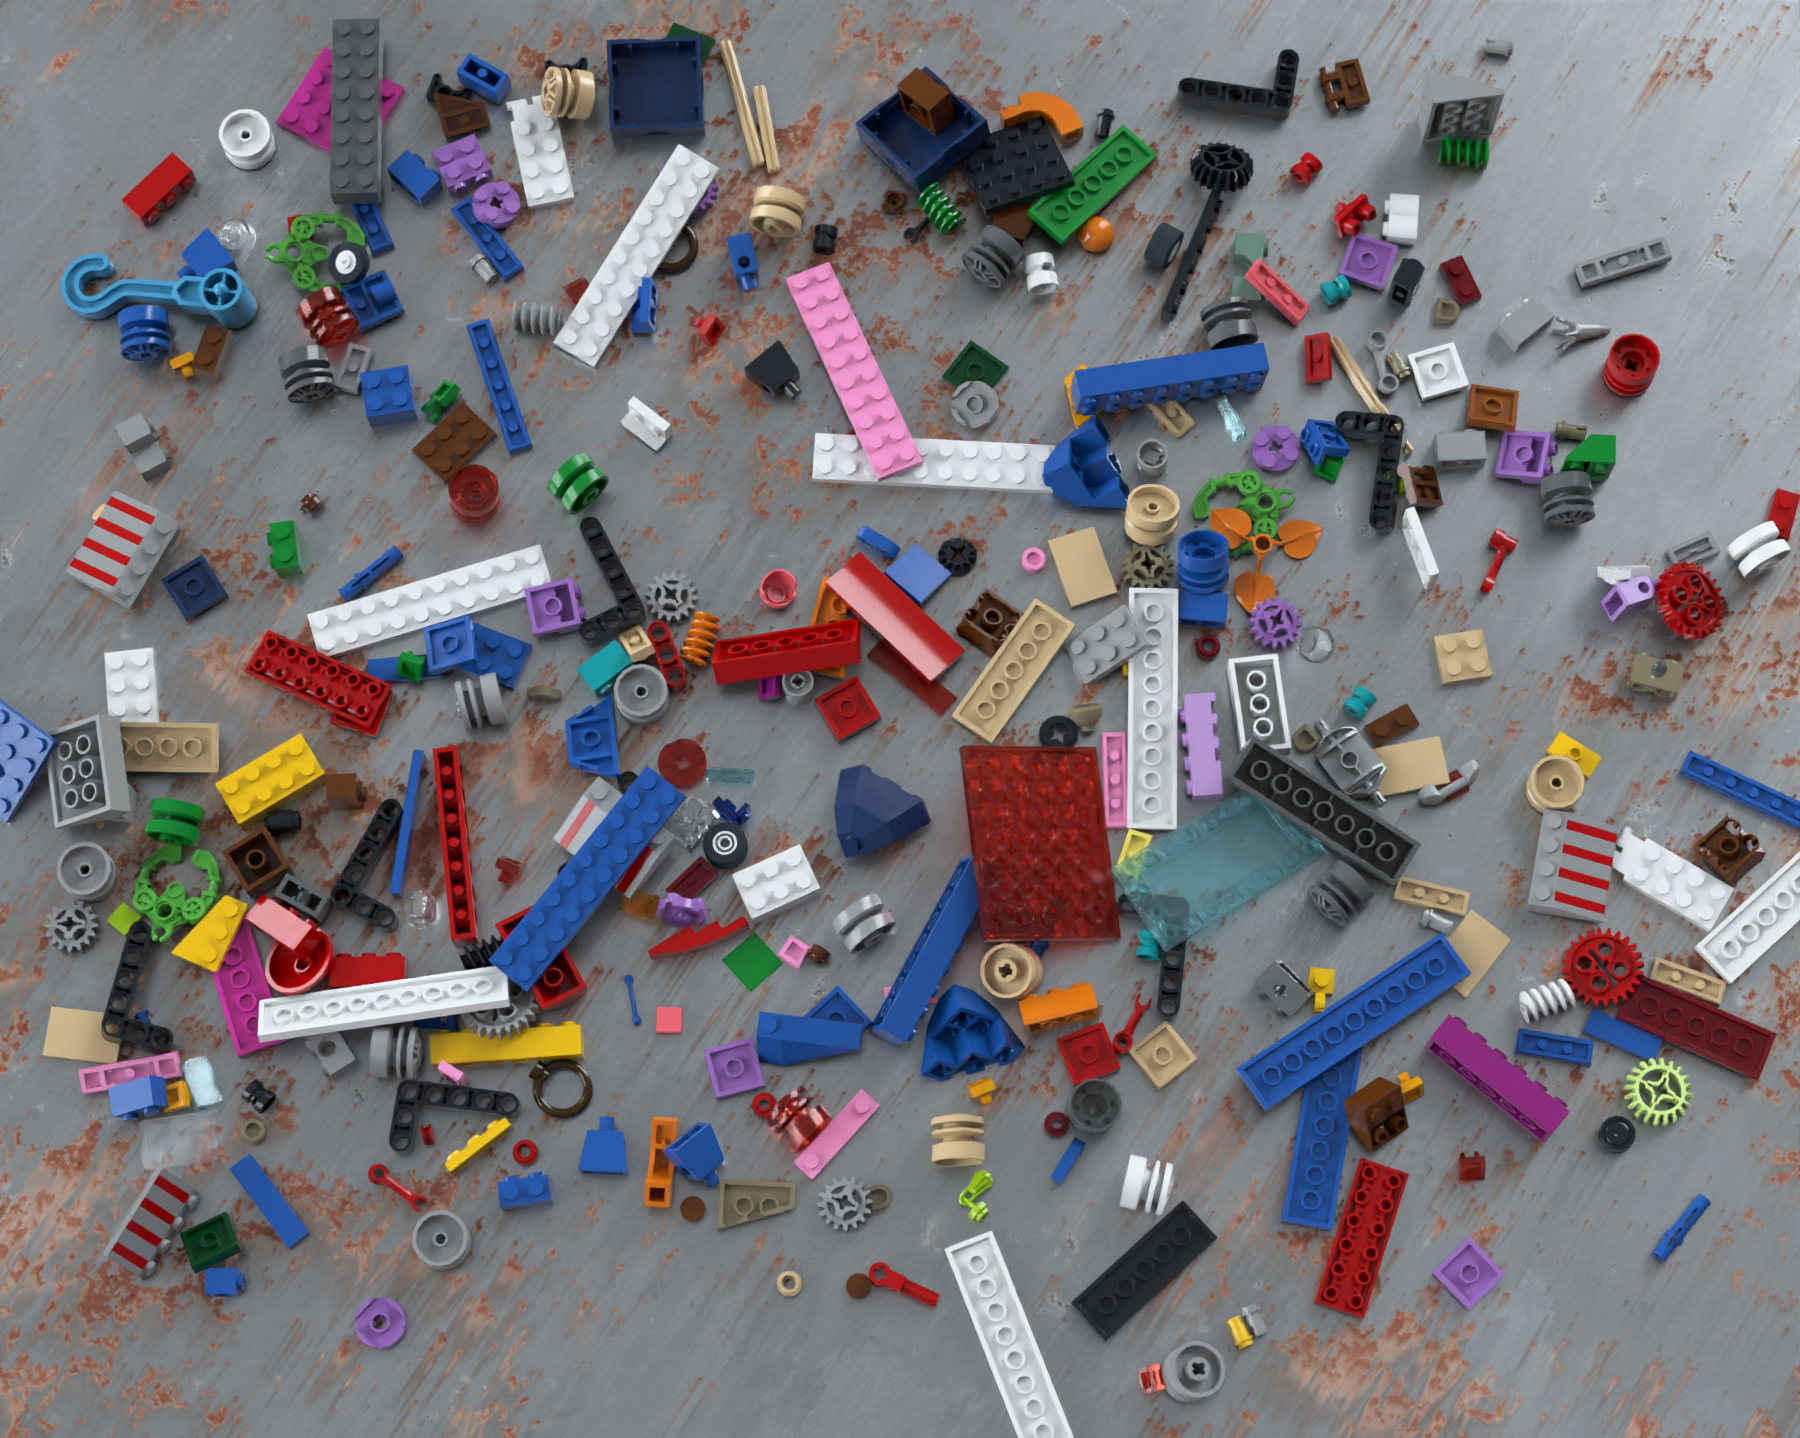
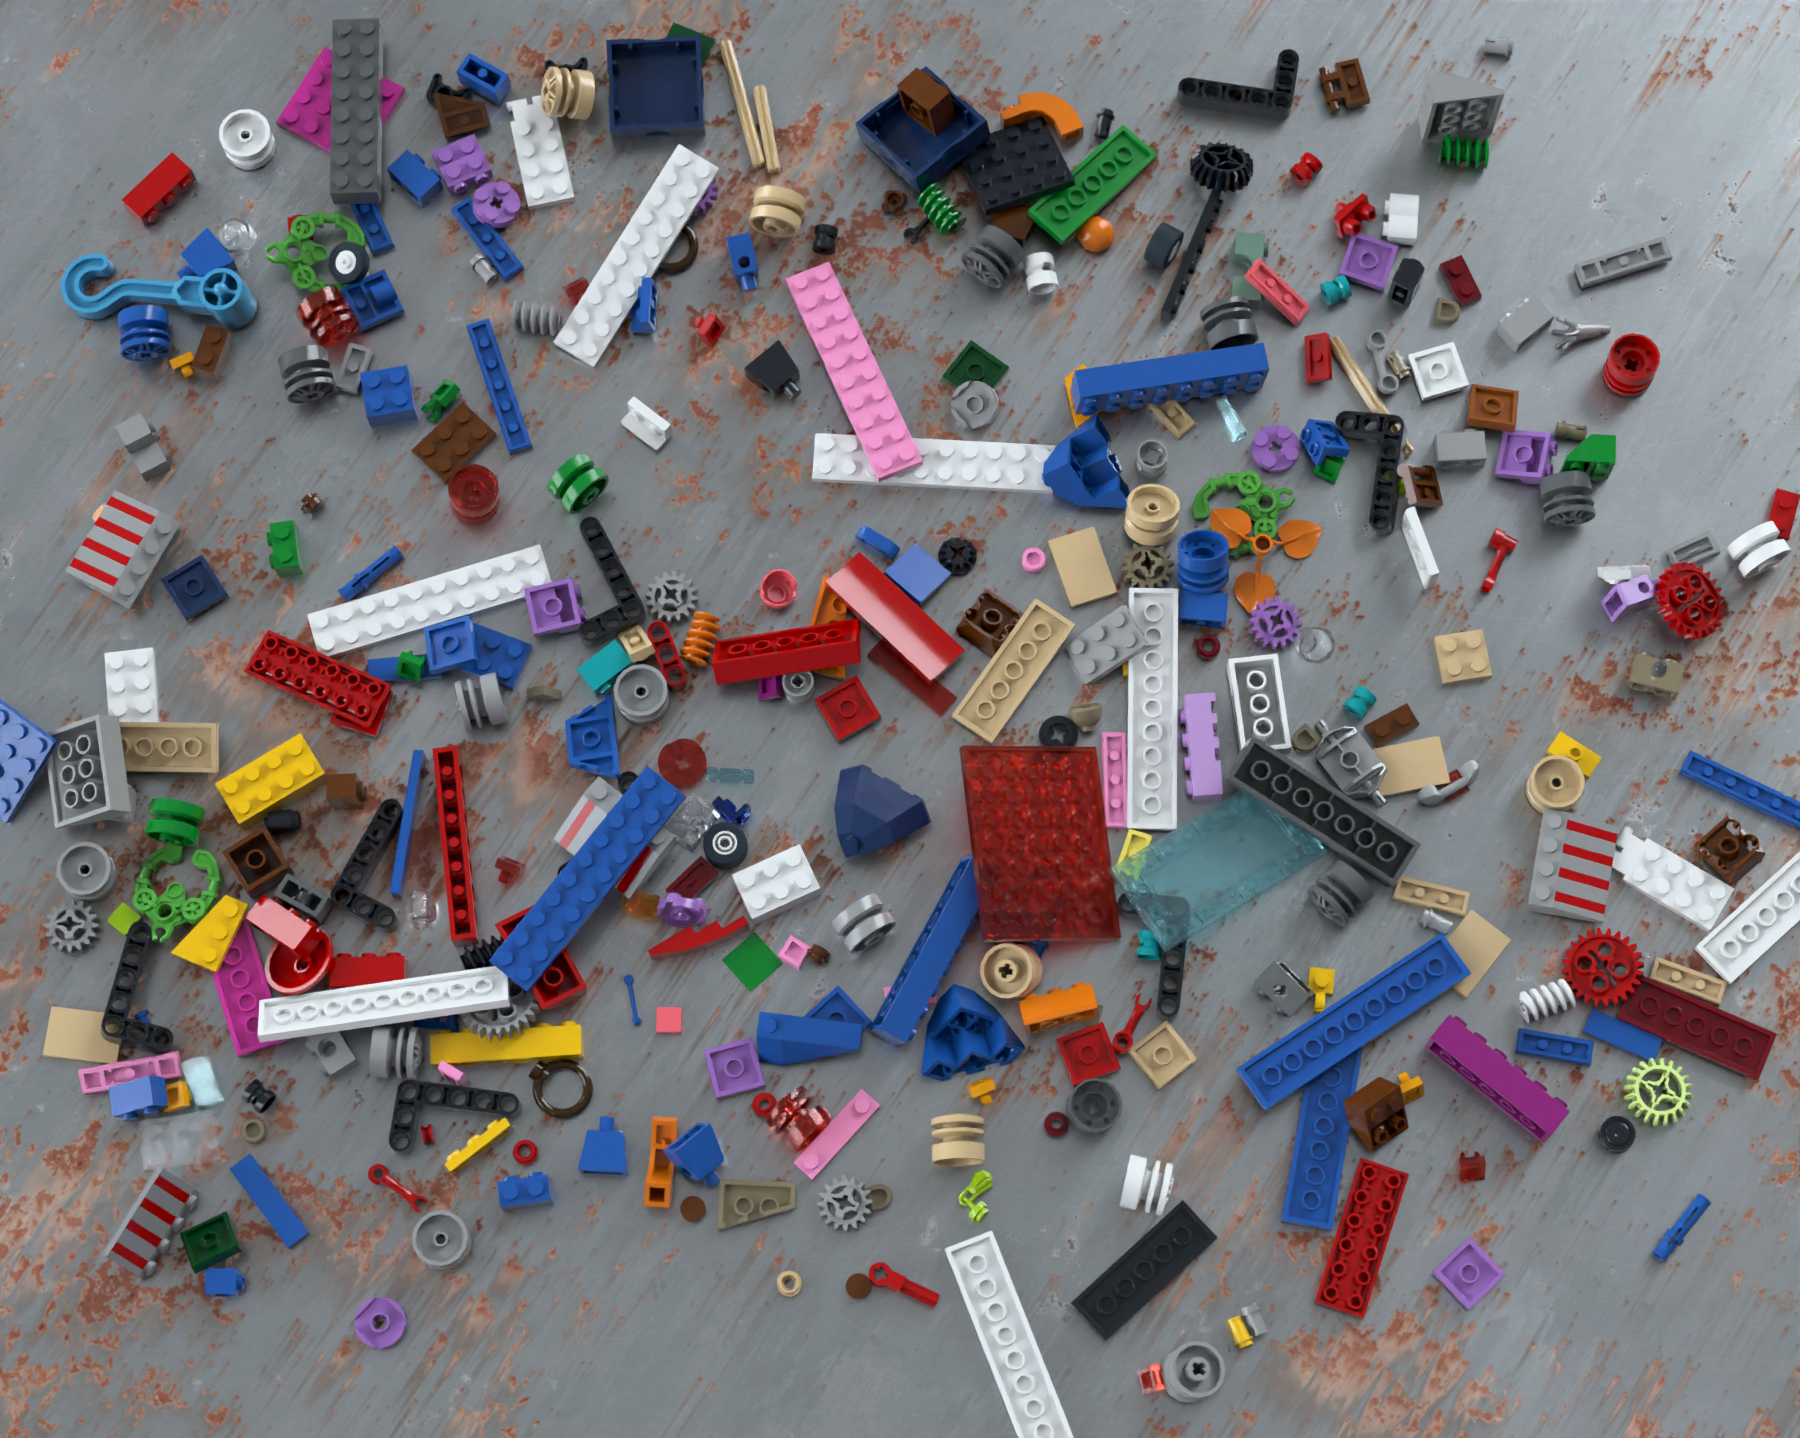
blue beam [1051,1137,1086,1184] -> none

